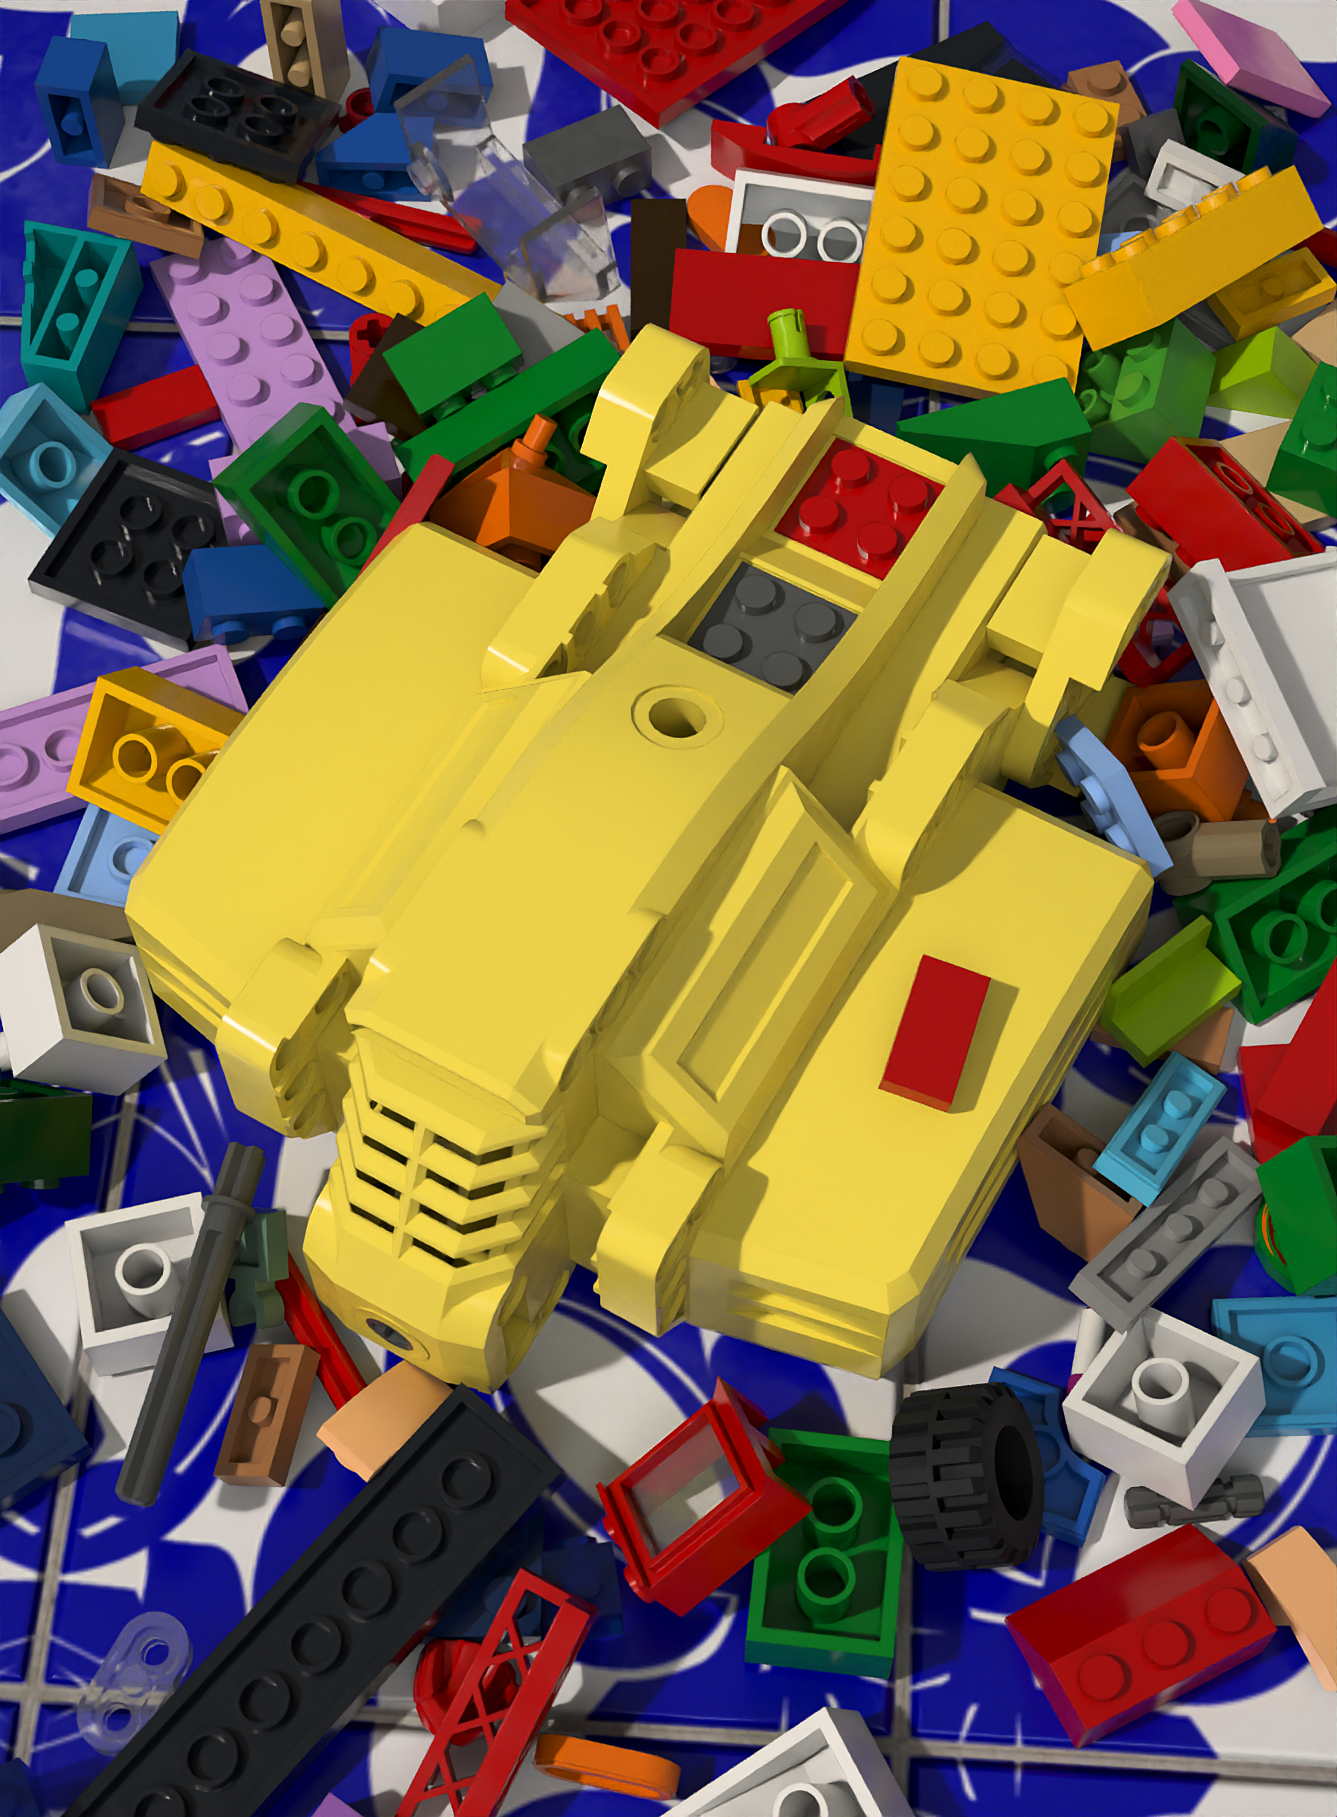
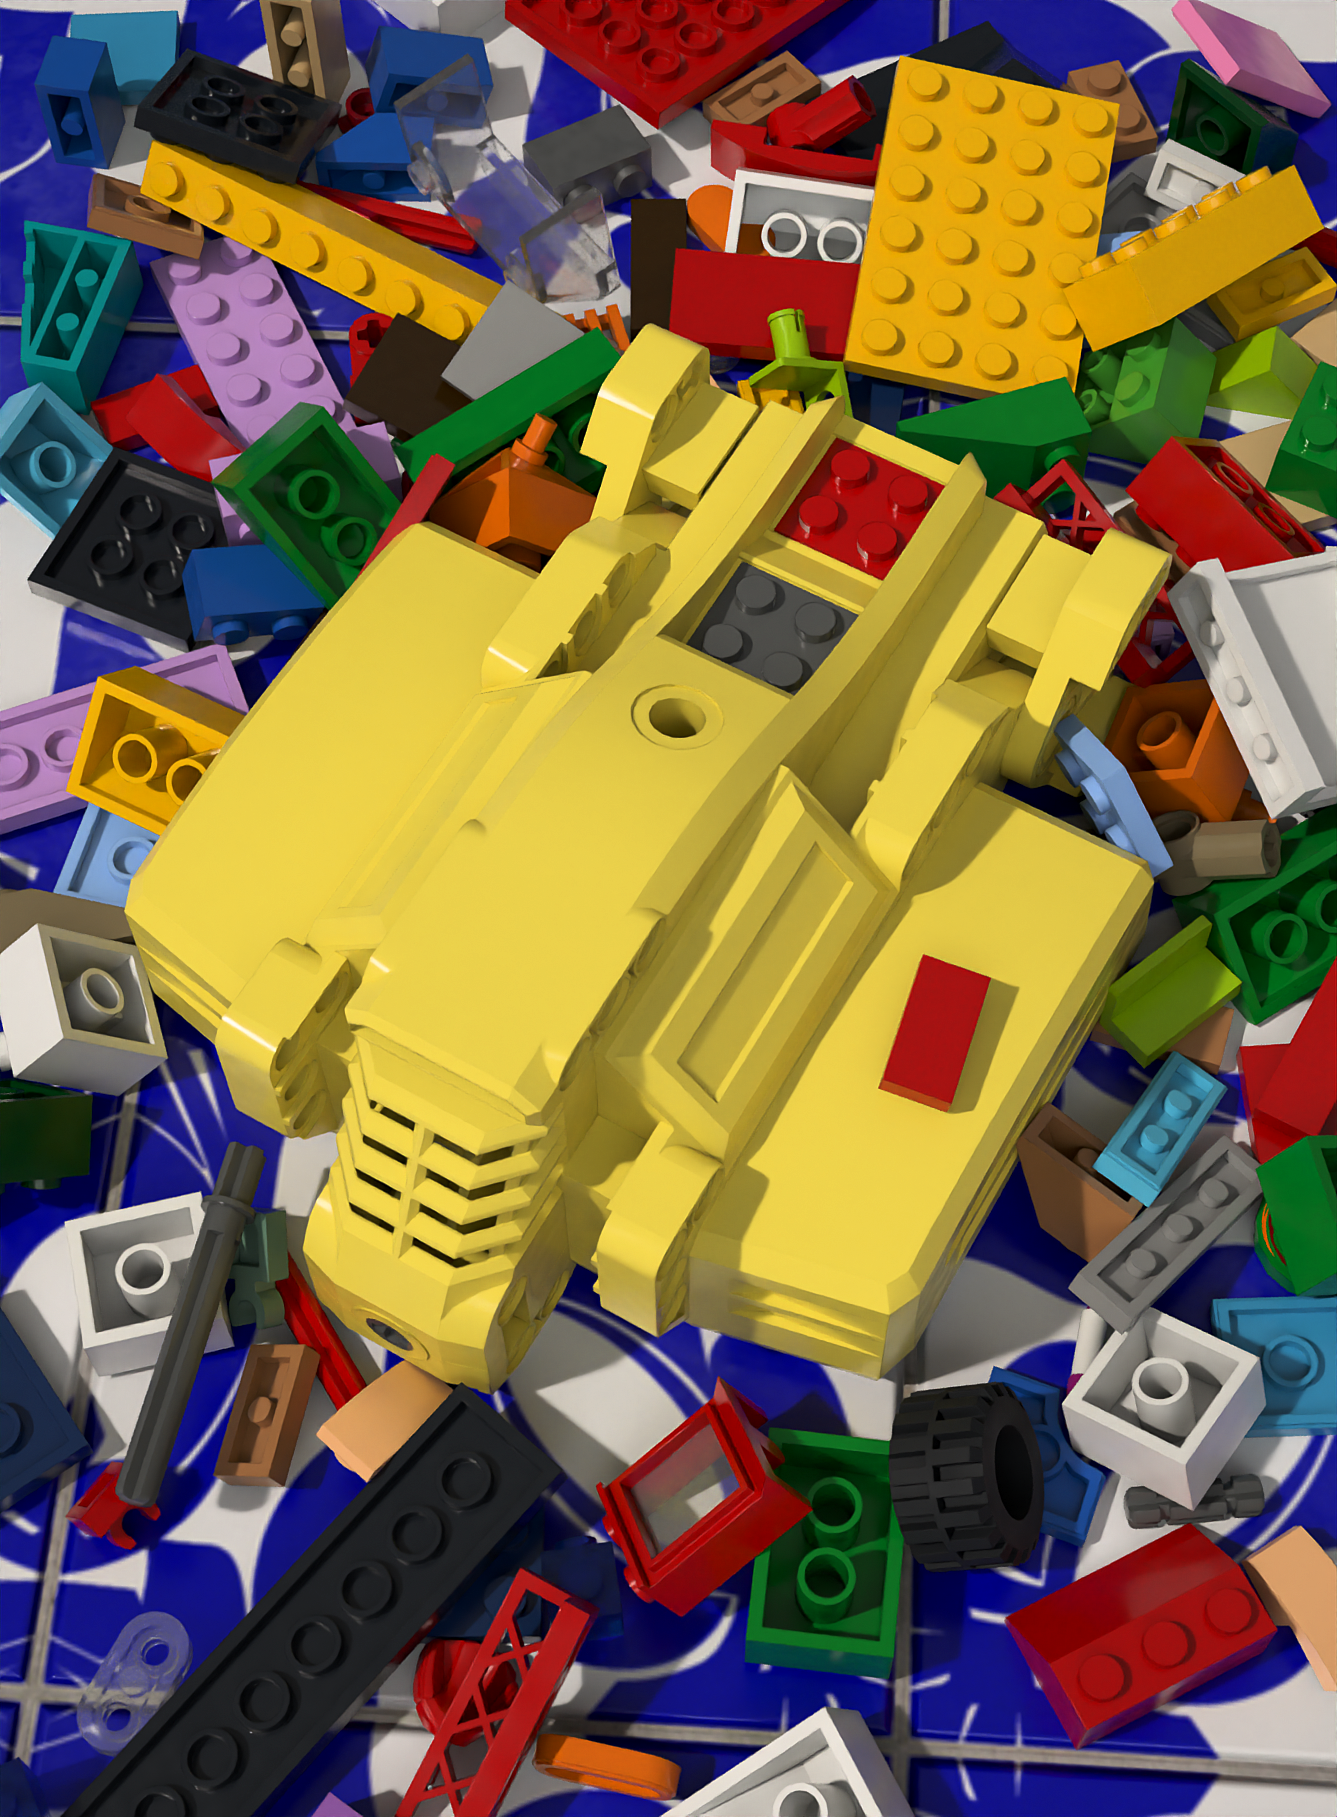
green brick [382,291,525,426] -> none
flat silver plate [1118,108,1186,180] -> none
none -> red tile [65,1461,161,1550]
none -> red slope [125,373,247,483]
none -> medium nougat plate [703,51,821,127]

